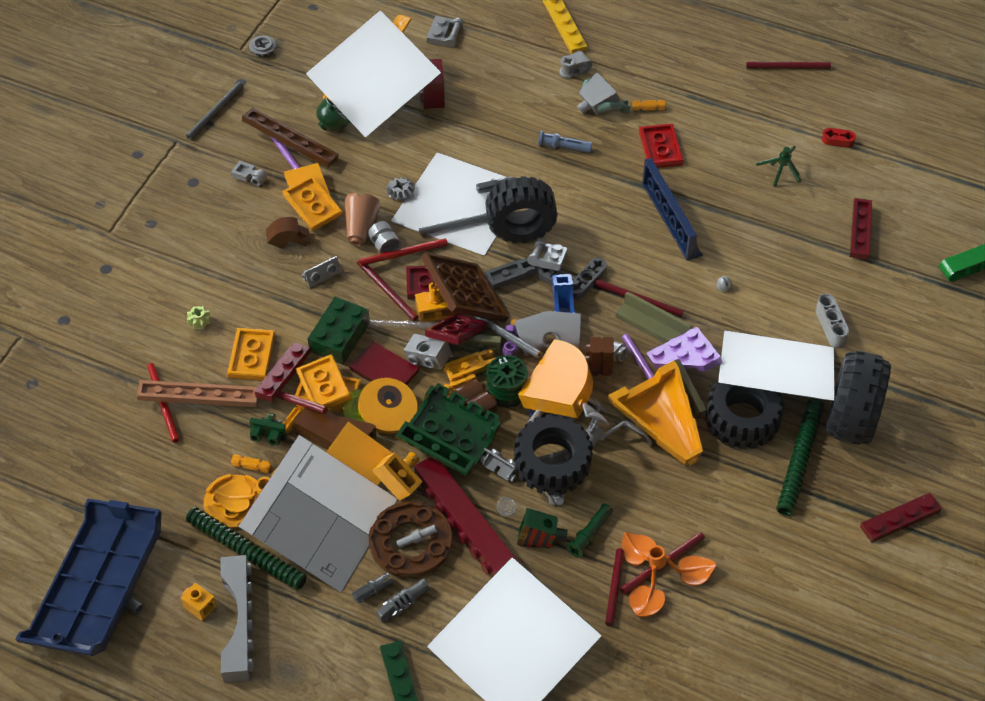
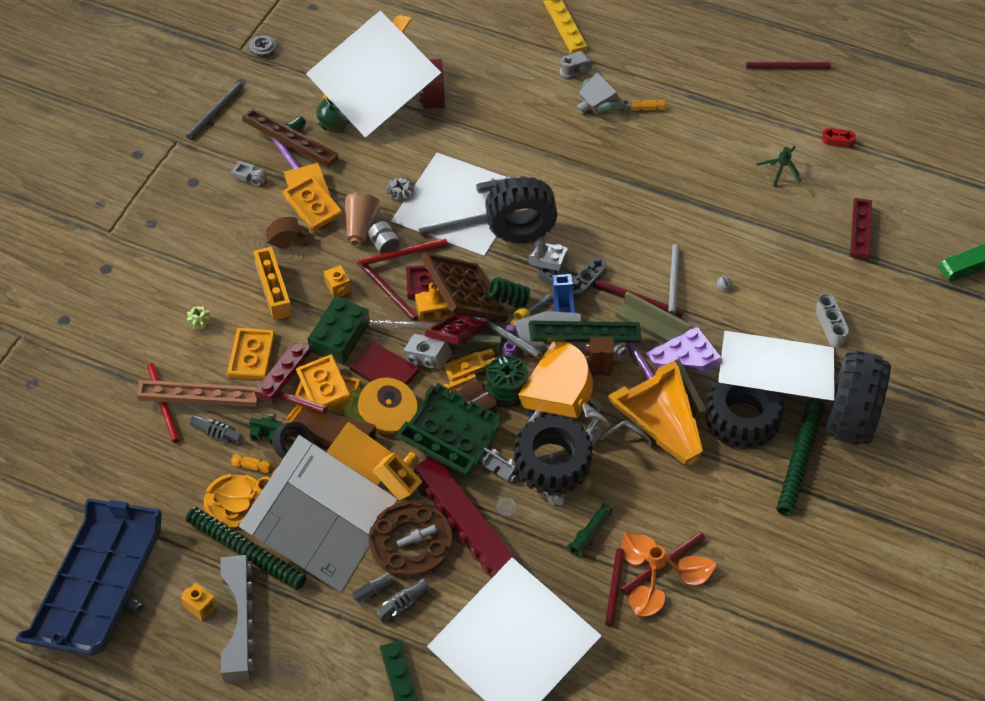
light grey hinge [301,256,342,288] -> none
light grey plate [426,16,464,47] -> none
dark grey hinge [485,258,538,289] -> none
torso [517,508,568,549] -> none
sand blue pin [538,130,592,153] -> none
red tile [639,123,684,168] -> none
dark blue arch [642,158,703,261] -> none
dark red plate [860,493,942,543] -> none
none -> dark grey hinge [190,414,243,445]
none -> light orange brick [254,247,292,321]
none -> black tyre [272,421,313,459]
none -> dark green pin [285,116,306,131]
none -> light orange brick [324,265,351,298]
none -> dark green piece [488,277,530,308]
none -> hinge [514,294,552,320]
none -> dark green plate [528,320,642,343]
none -> light grey piece [668,244,680,315]

